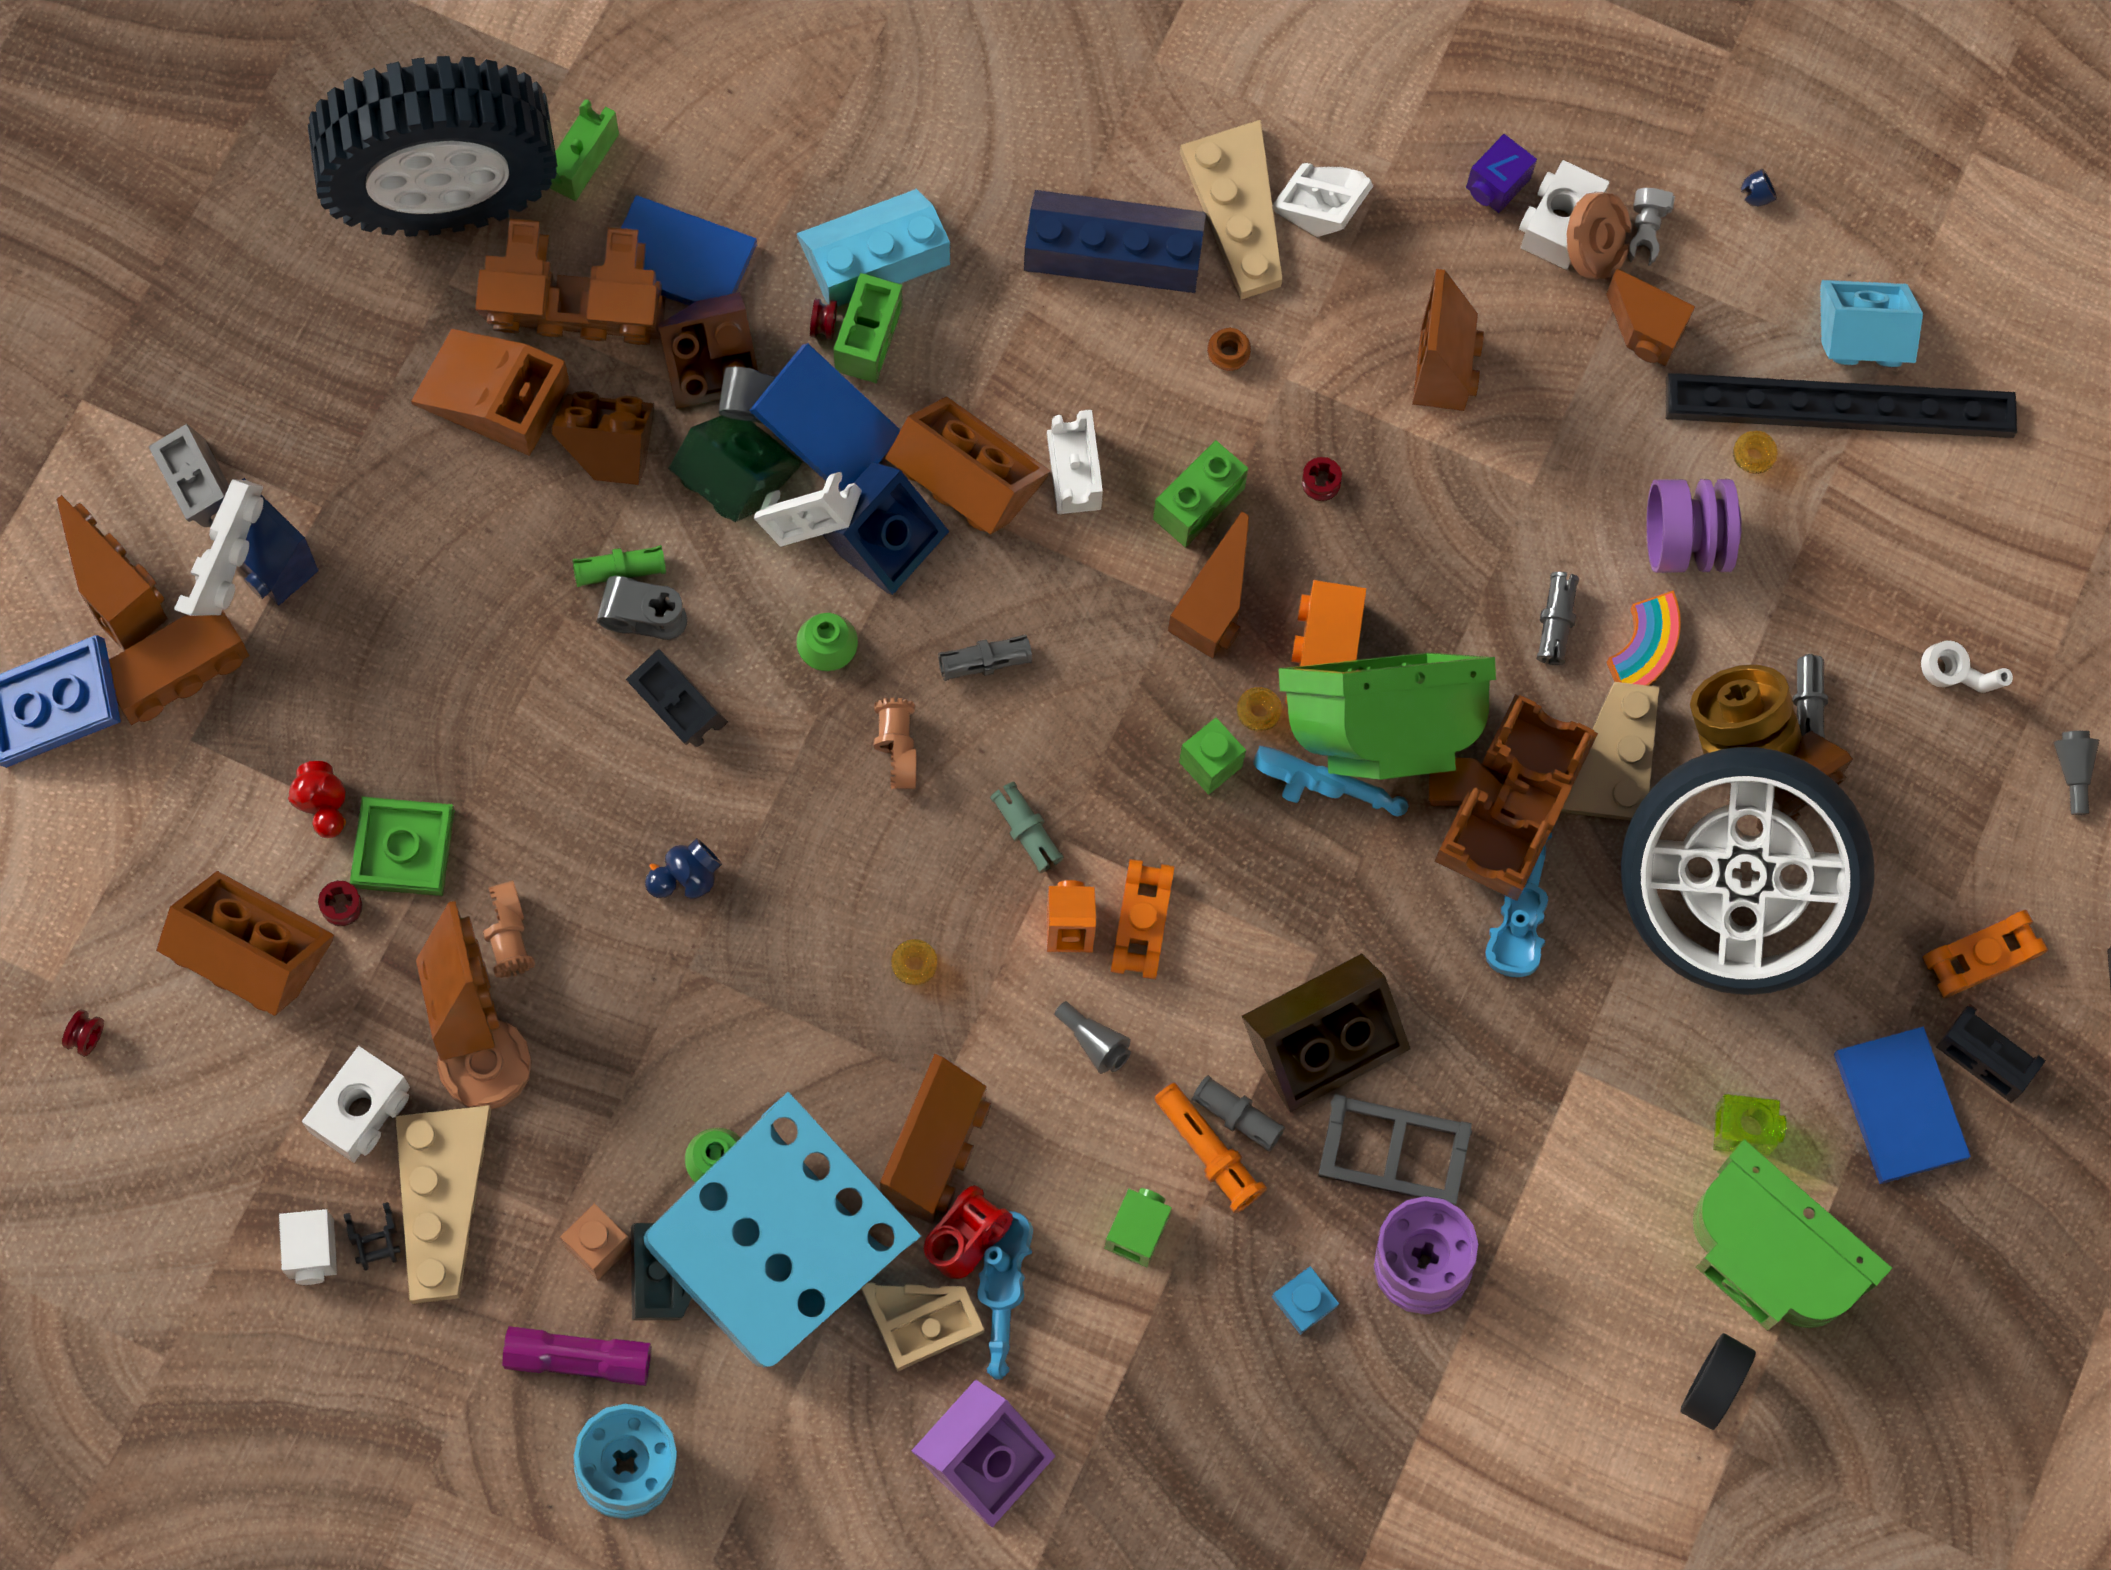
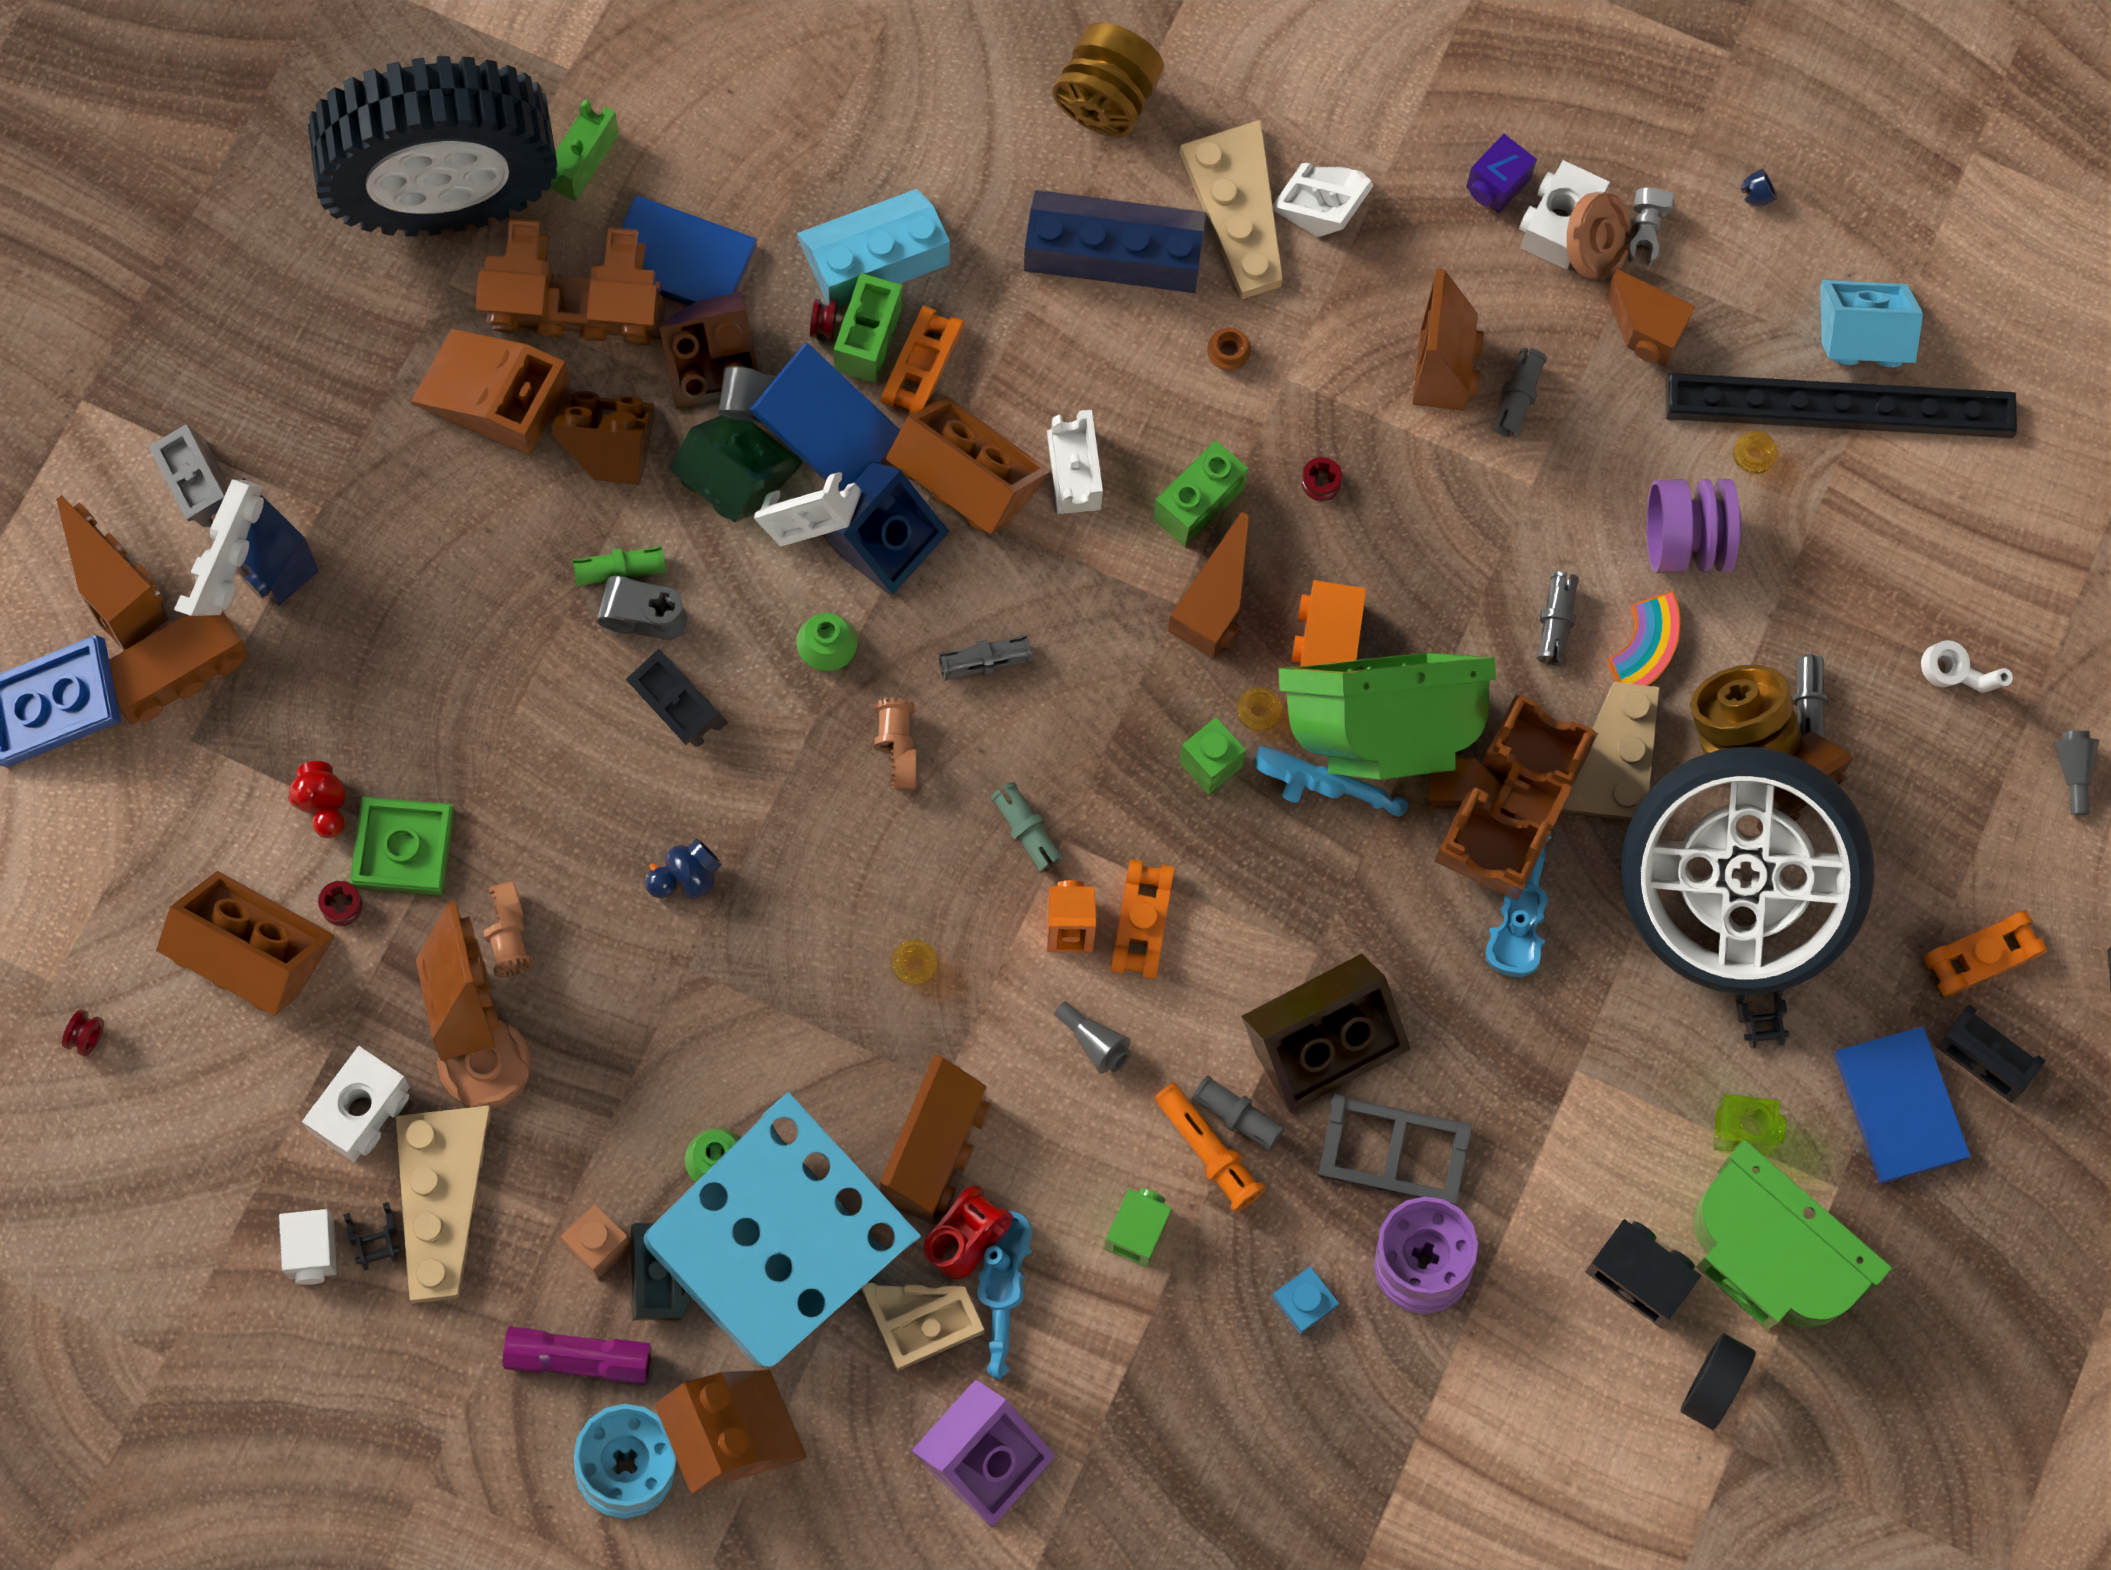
none -> dark orange slope [654,1370,807,1494]
none -> orange plate [881,305,965,415]
none -> pearl gold wheel [1053,22,1164,137]
none -> dark grey pin [1492,347,1547,438]
none -> black brick [1585,1219,1702,1329]
none -> black piece [1735,990,1789,1048]

